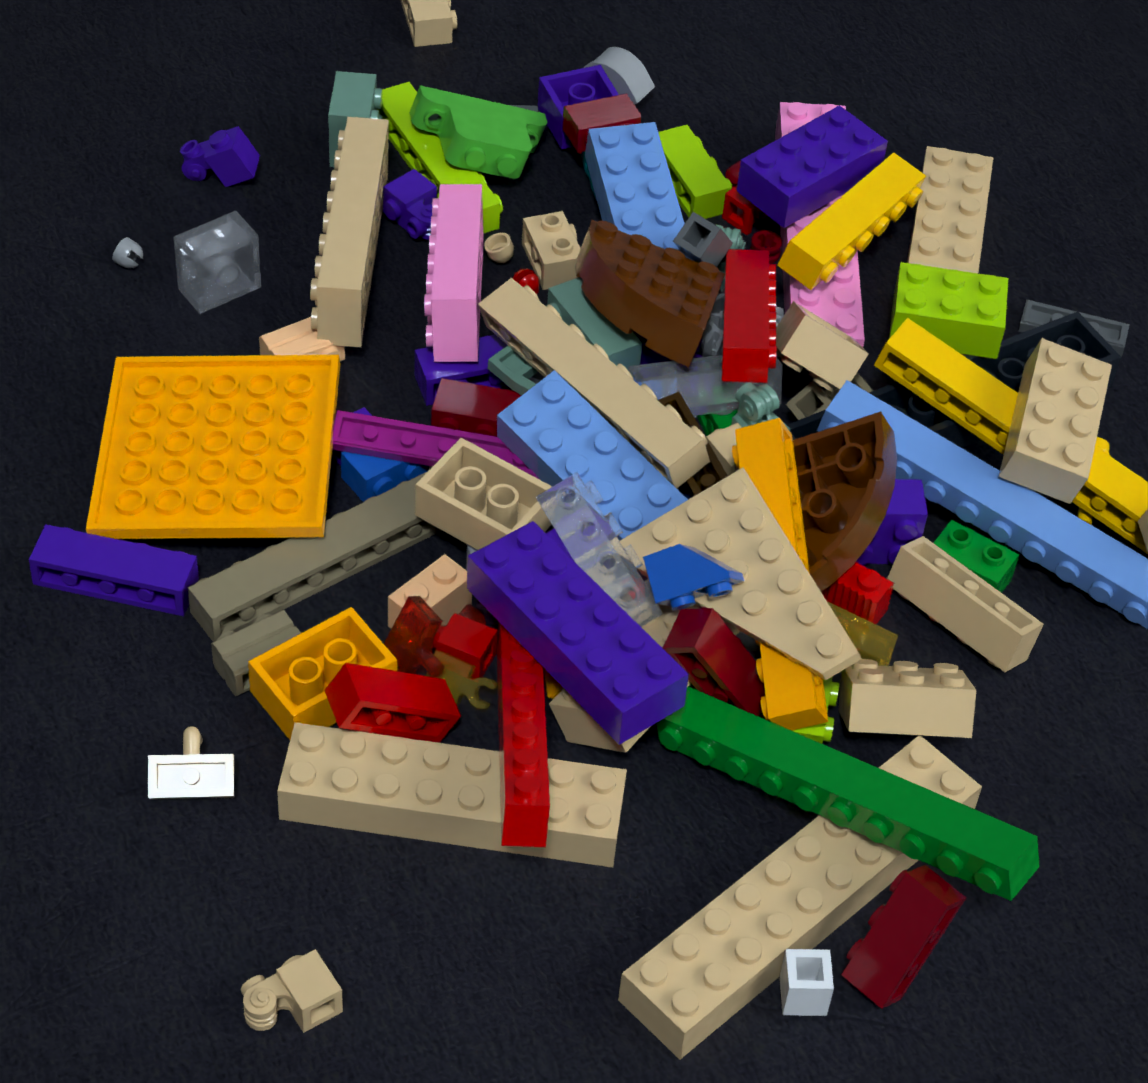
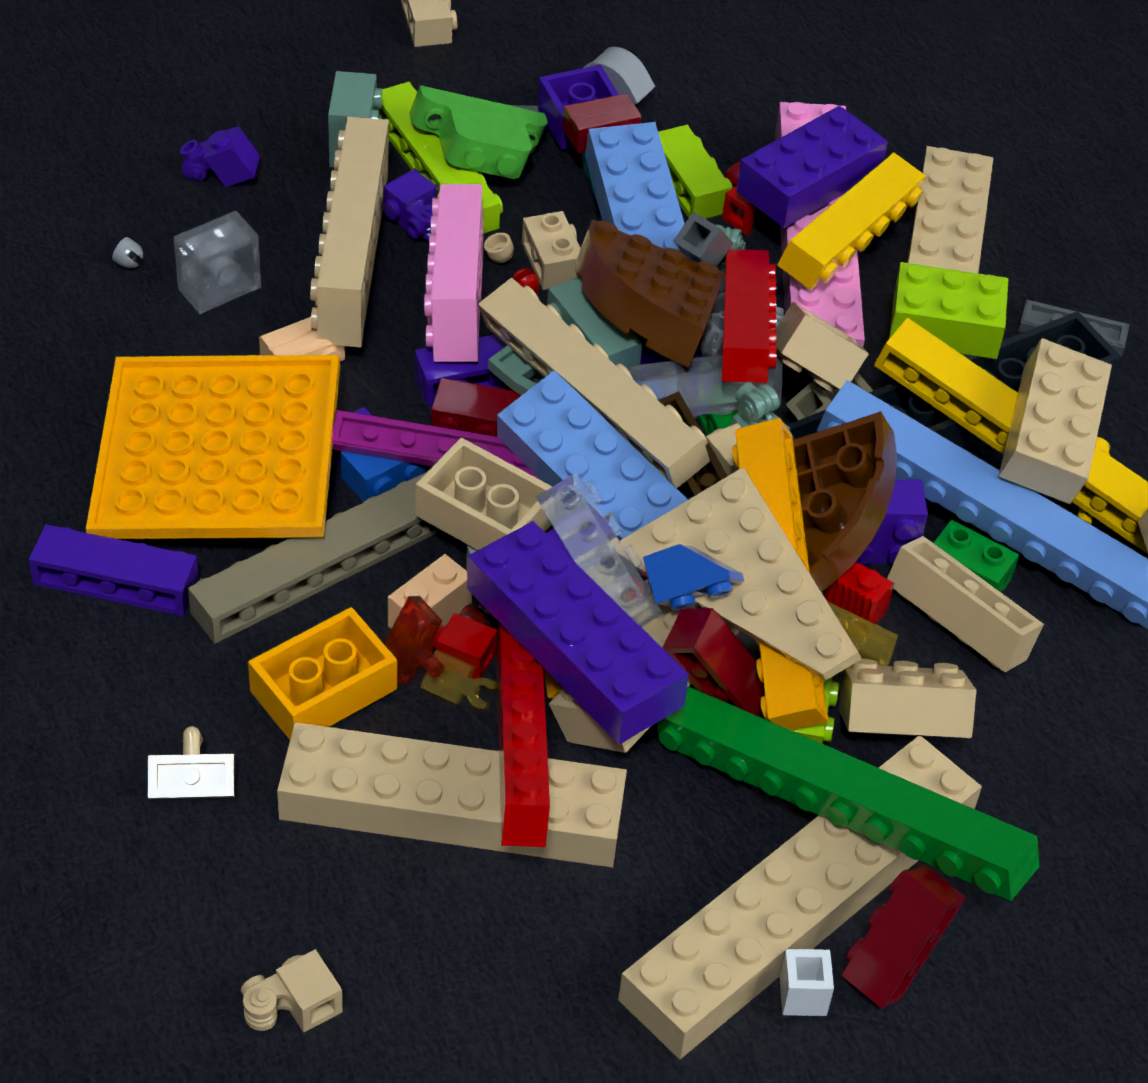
dark tan brick [211,610,301,696] -> none
red brick [324,663,461,743] -> none
dark red bush [750,230,782,264] -> none

